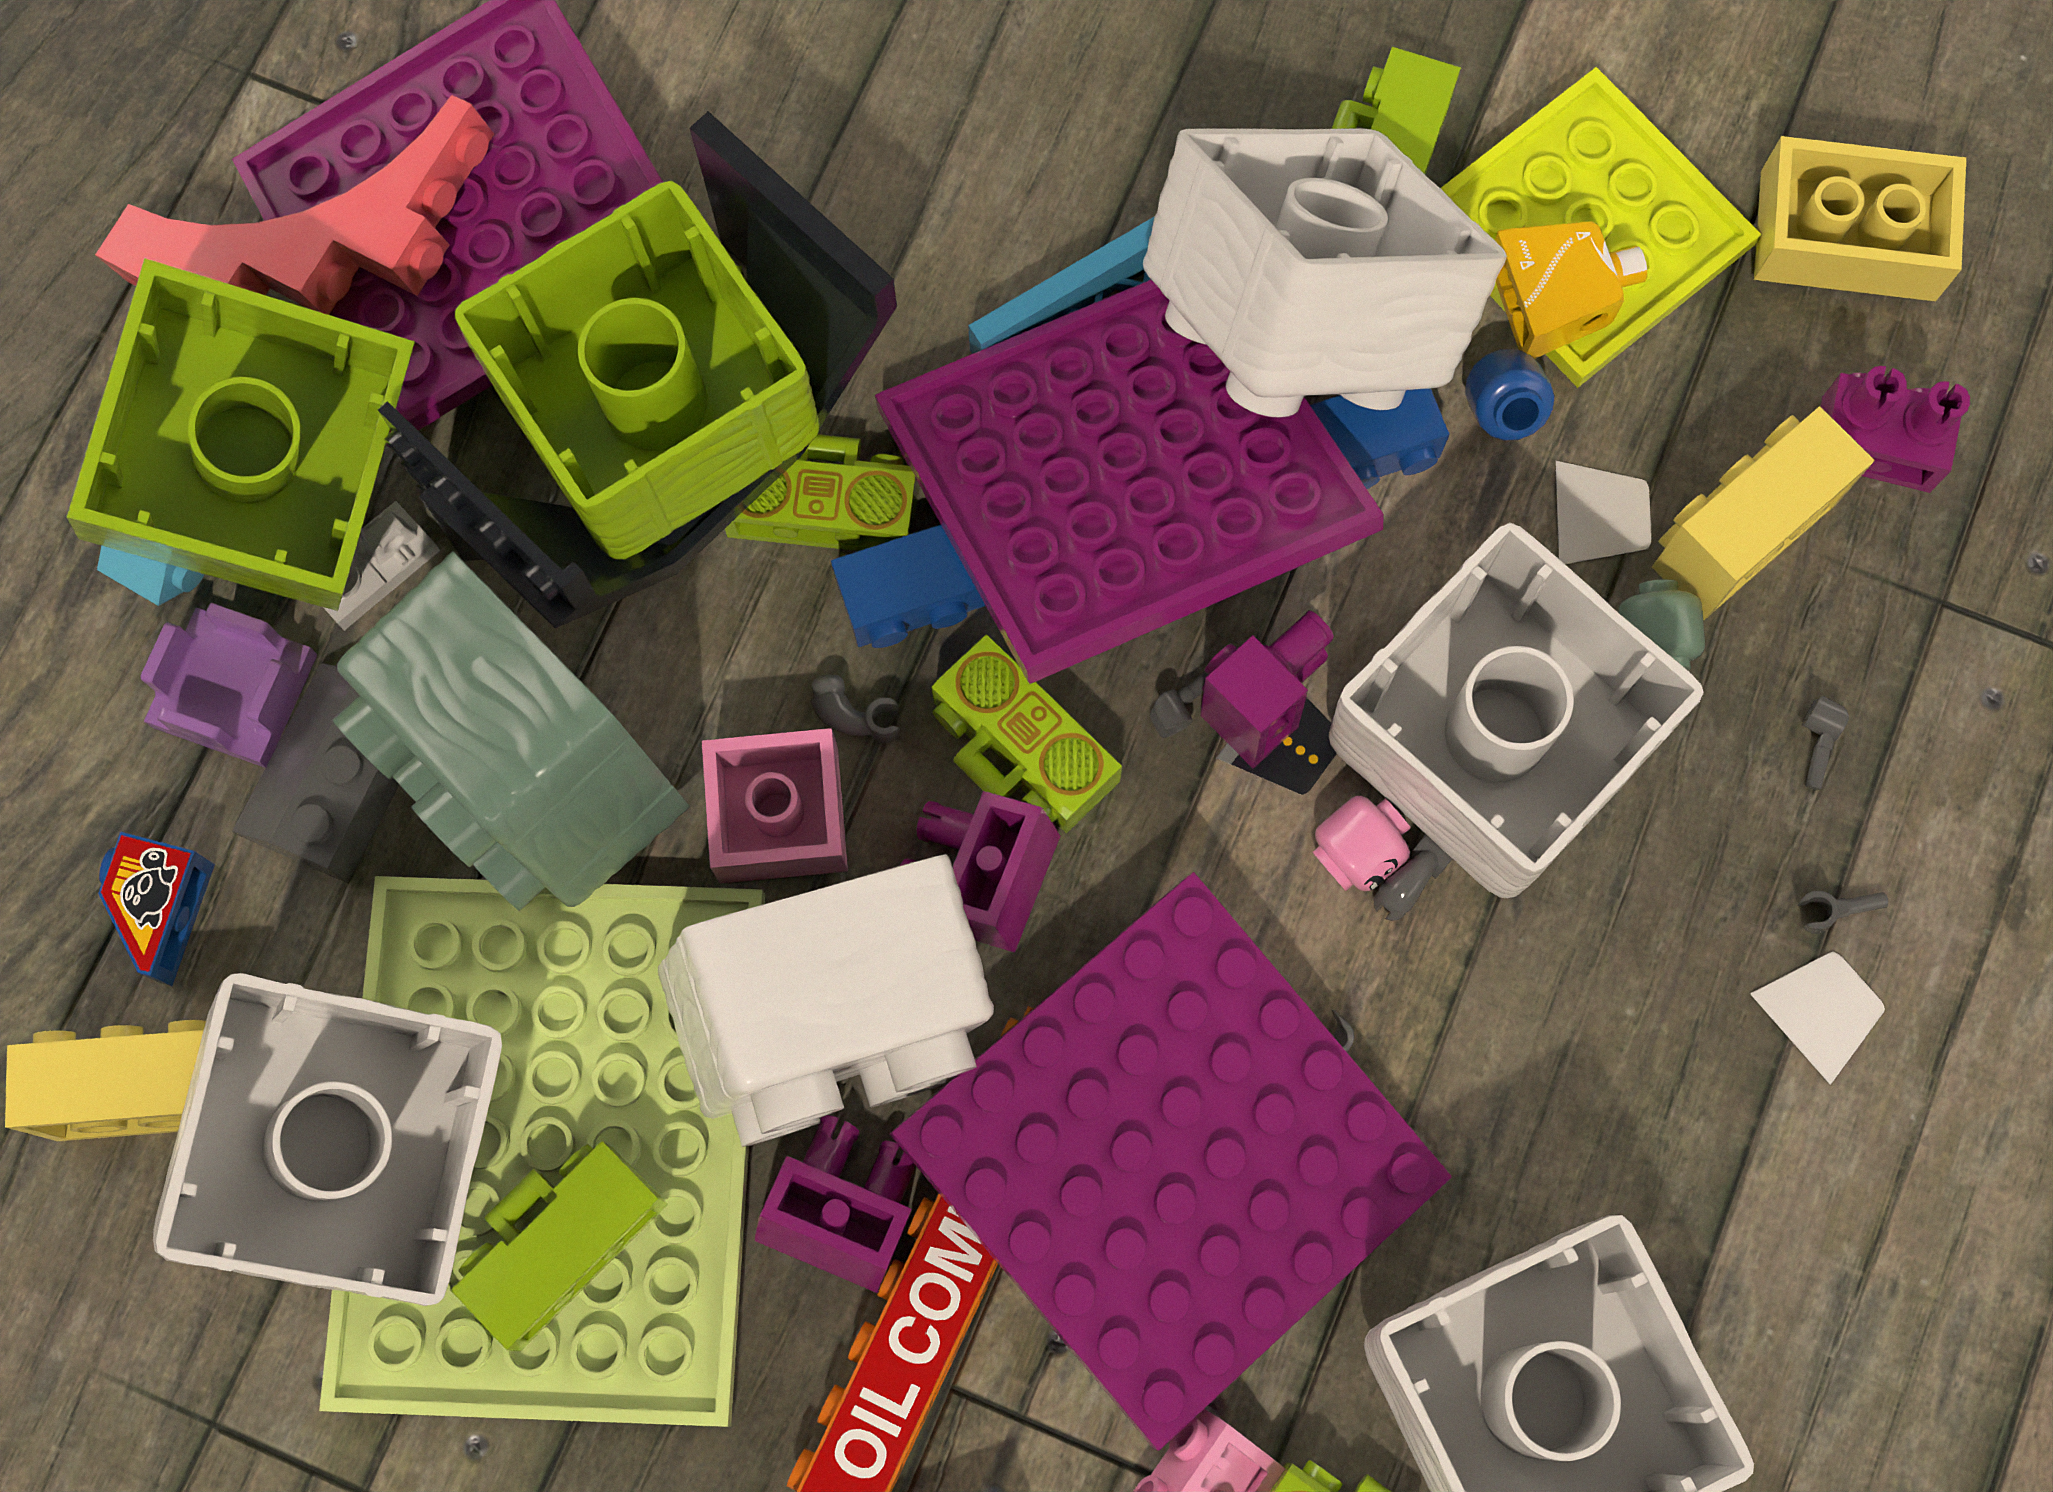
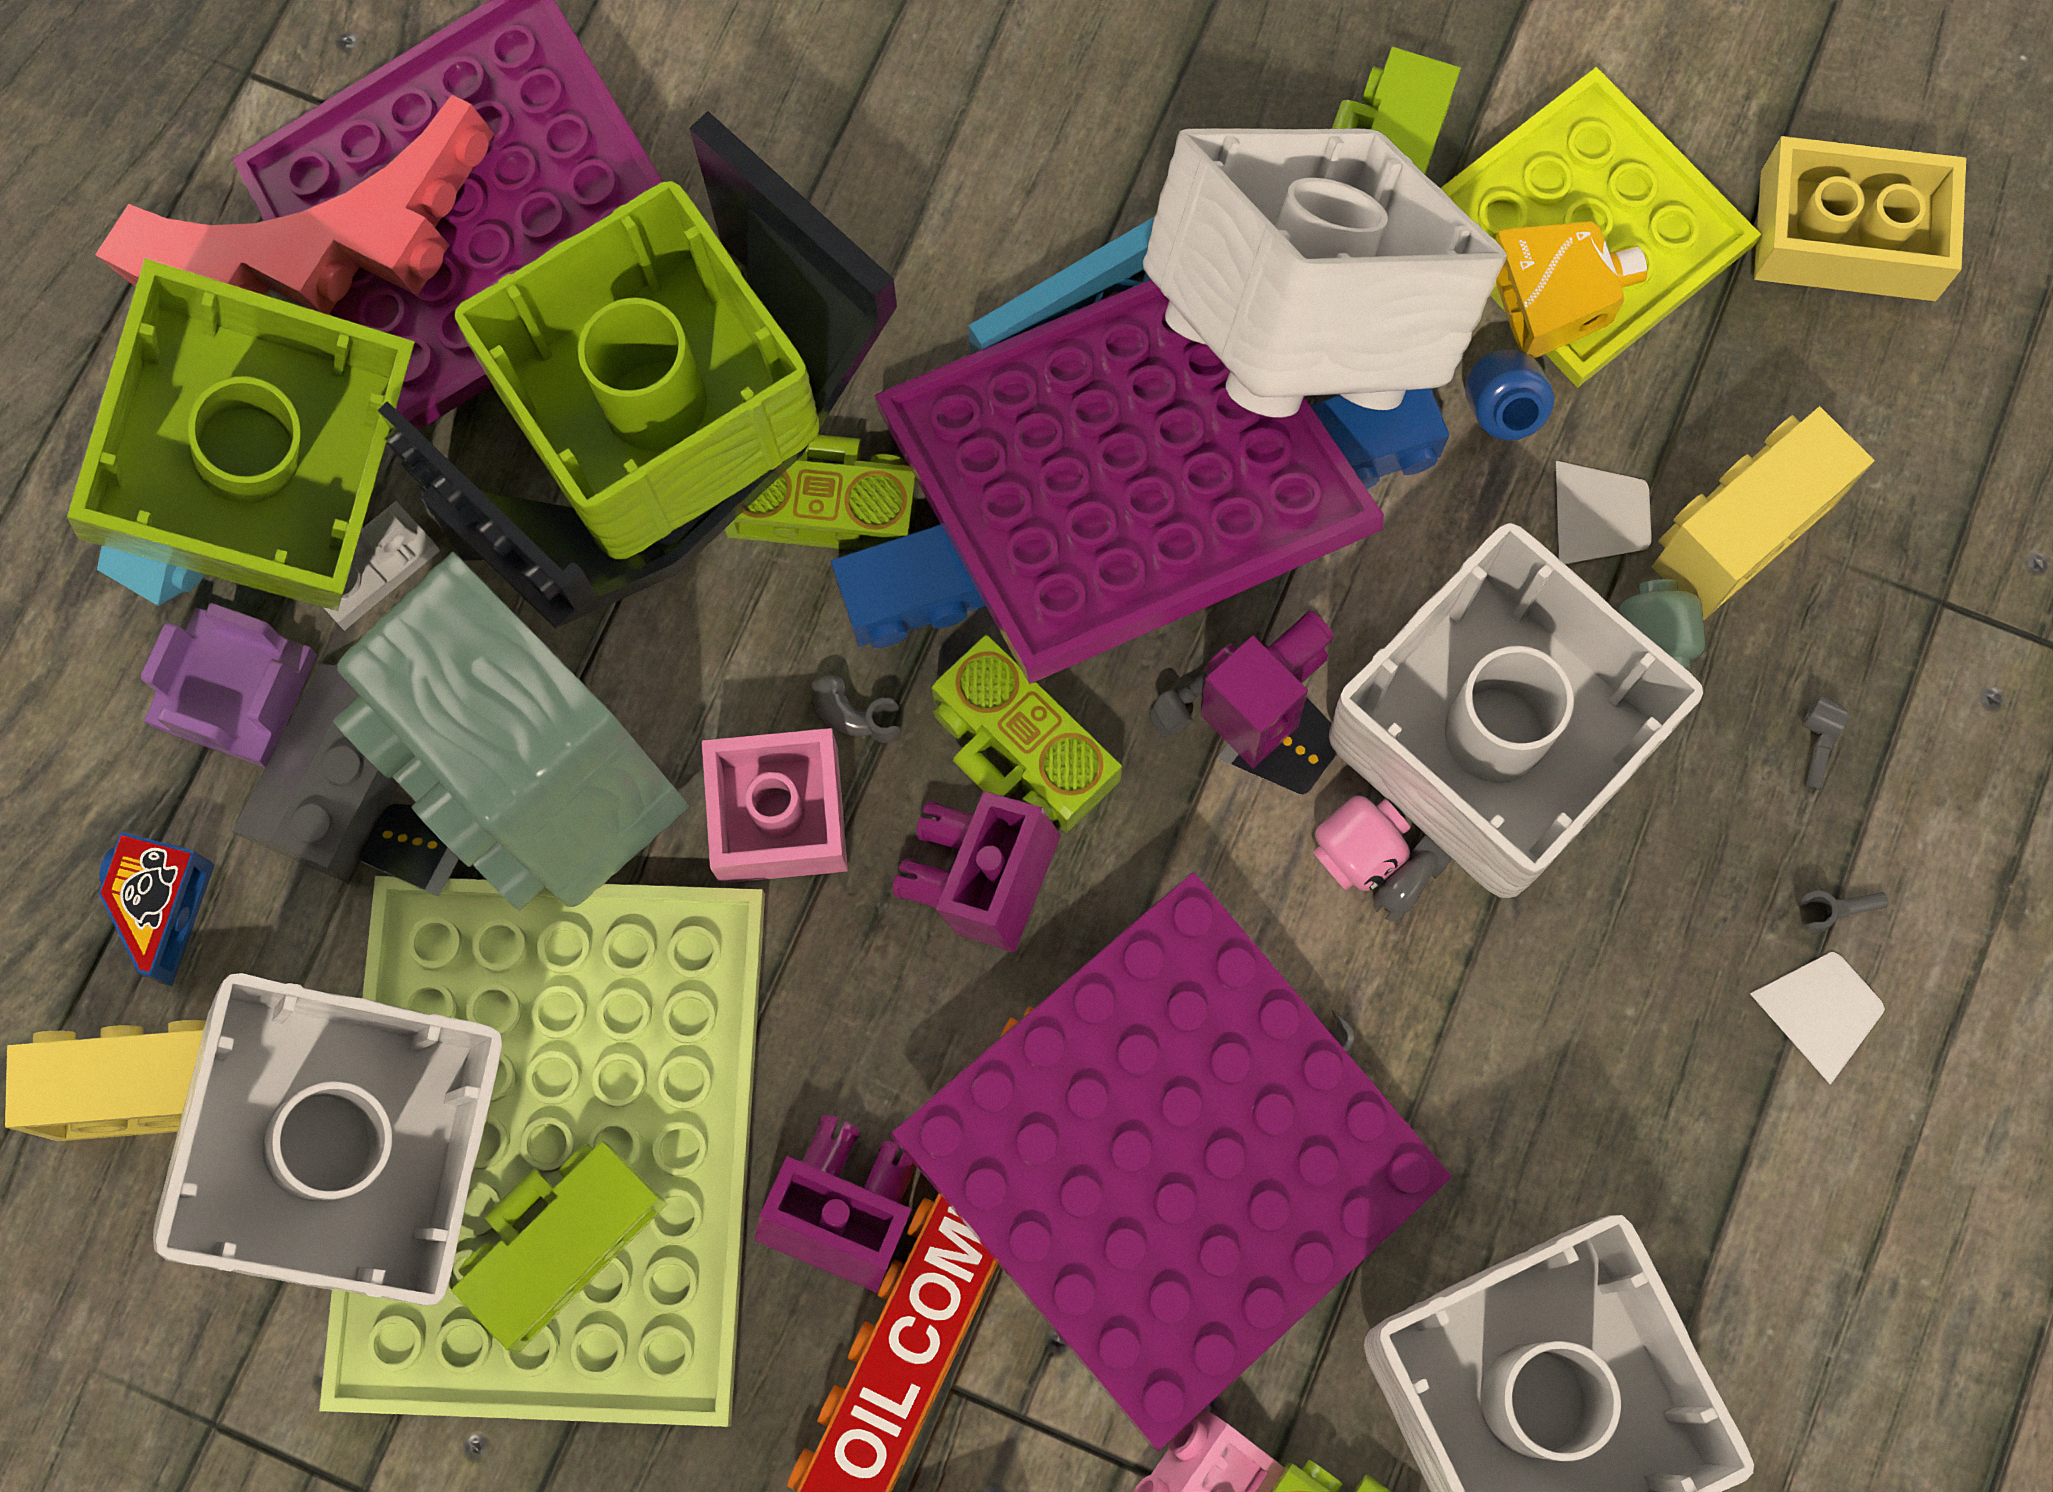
white brick [658,854,994,1147] -> none
magenta brick [1820,366,1970,493] -> none
none -> black sticker [360,804,459,897]

